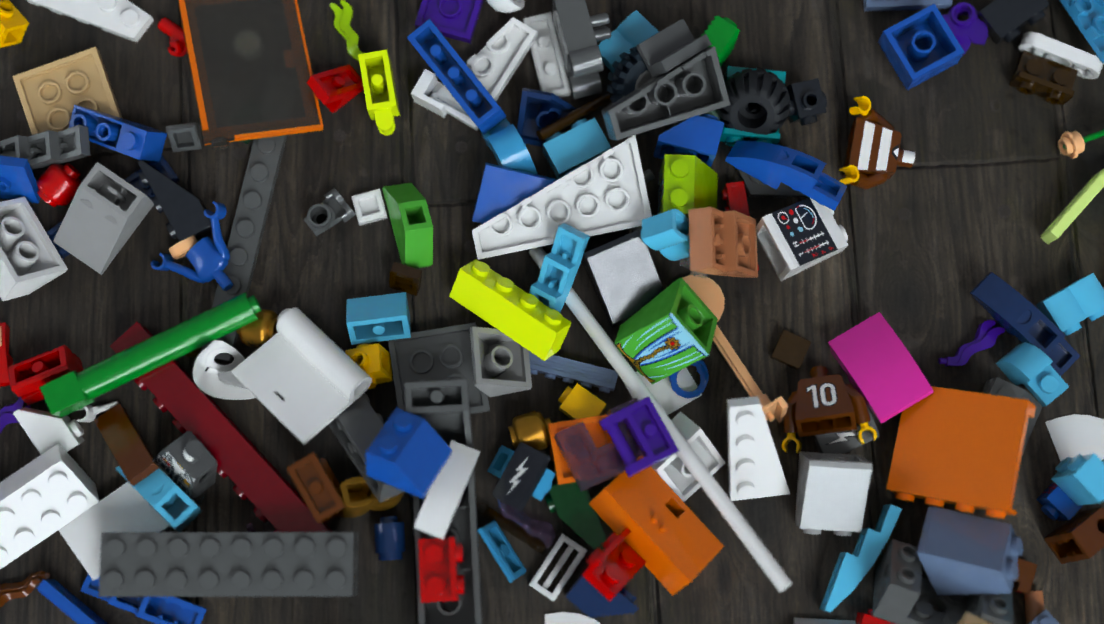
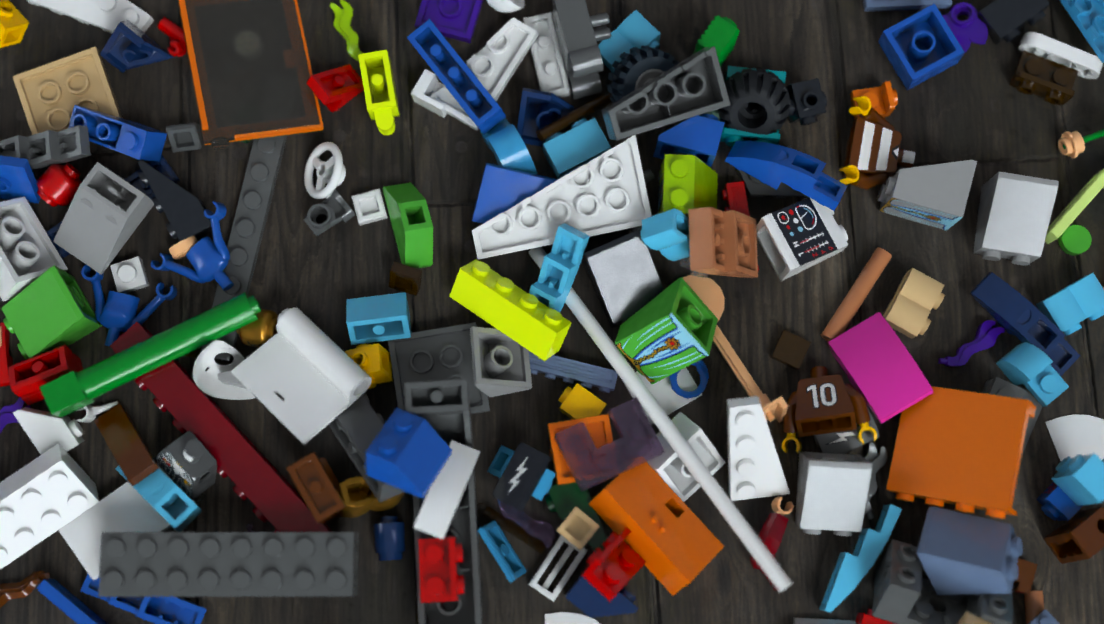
pearl gold head [508,411,551,451] -> none
dark purple plate [599,396,679,477] -> none
dark grey panel [637,19,712,78] -> none
none -> bright green slope [1,265,102,359]
none -> blue piece [81,265,177,347]
none -> dark blue slope [99,20,175,73]
none -> white plate [110,256,149,294]
none -> white piece [304,142,346,199]
none -> tan plate [556,507,600,551]
none -> dark red arm [749,496,794,591]
none -> nougat piece [821,247,892,342]
none -> orange bracket [850,81,898,119]
none -> dark grey hair [864,441,888,520]
none -> light grey slope [877,159,977,231]
none -> tan brick [883,268,945,339]
none -> slope [973,171,1059,266]
none -> bright green tile [1059,225,1092,256]

